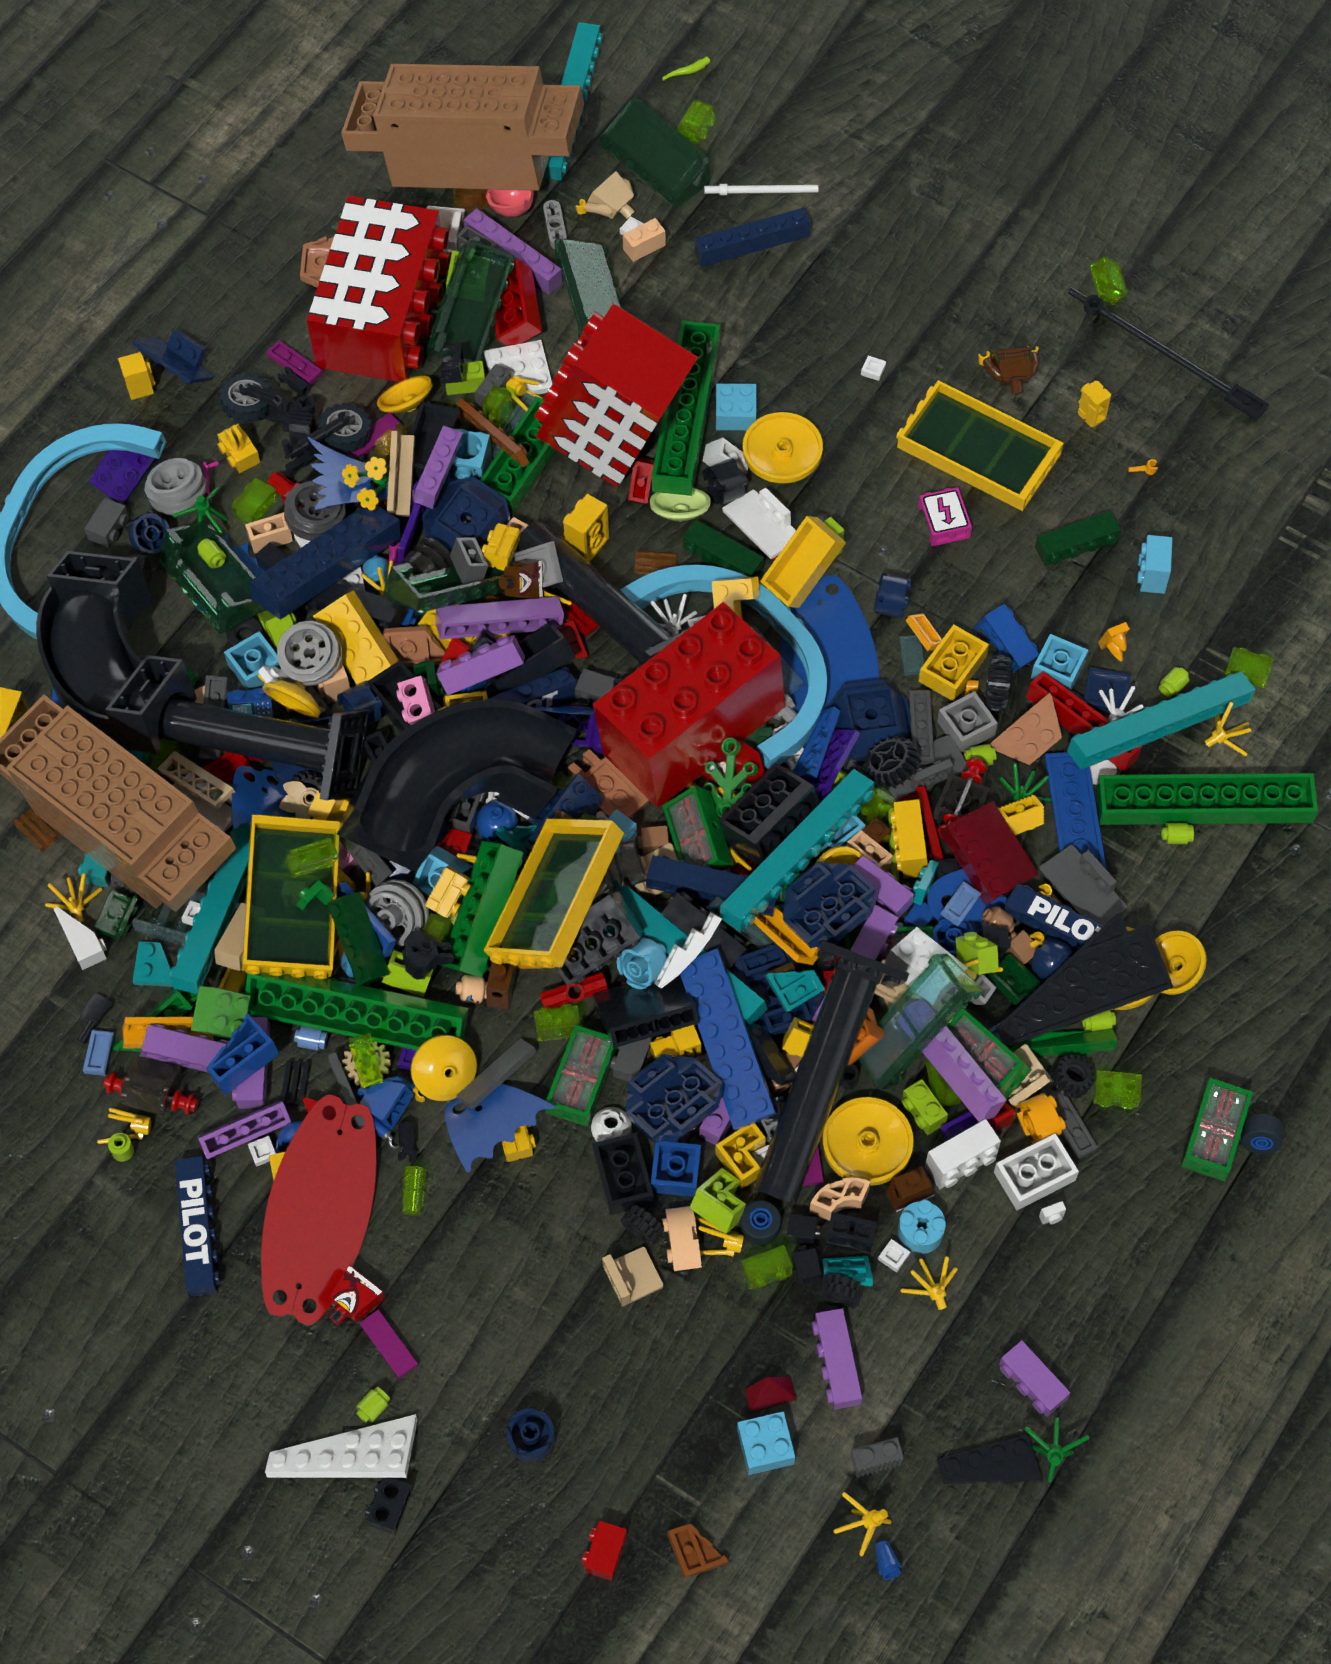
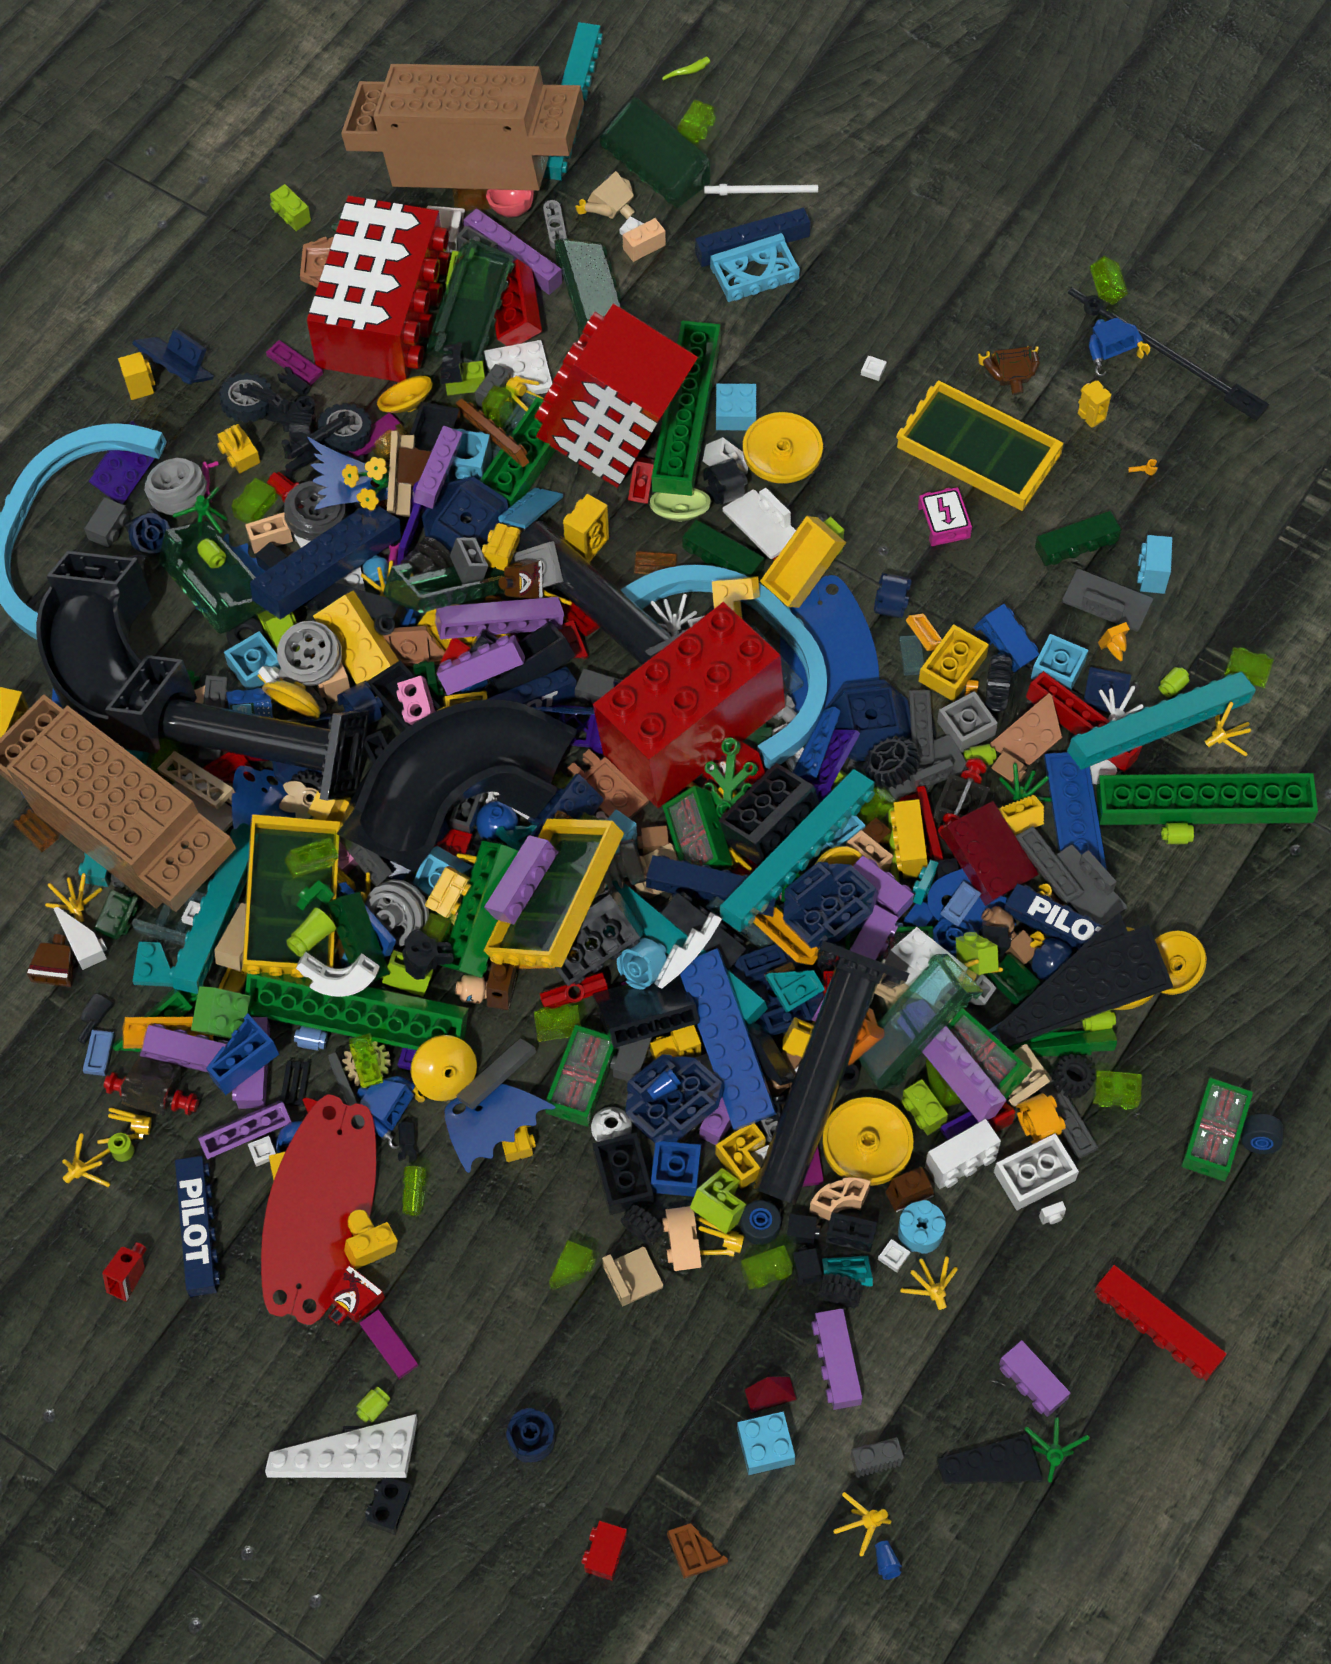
none -> reddish brown torso [27,934,74,987]
none -> yellow plant [62,1133,110,1187]
none -> red torso [102,1242,147,1302]
none -> lime brick [270,184,311,231]
none -> lime plant [286,907,336,957]
none -> white arch [296,952,380,997]
none -> yellow brick [344,1210,398,1270]
none -> black plate [374,614,395,636]
none -> reddish brown piece [397,447,432,487]
none -> medium lavender brick [484,835,558,924]
none -> dark azure windscreen [498,488,563,528]
none -> clear neon green slope [549,1240,596,1290]
none -> blue cone [646,1069,681,1100]
none -> medium azure fence [710,233,800,302]
none -> medium nougat brick [991,751,1027,784]
none -> dark grey tile [1015,826,1084,905]
none -> dark grey bracket [1062,569,1153,632]
none -> blue torso [1089,318,1150,377]
none -> red brick [1094,1265,1227,1381]

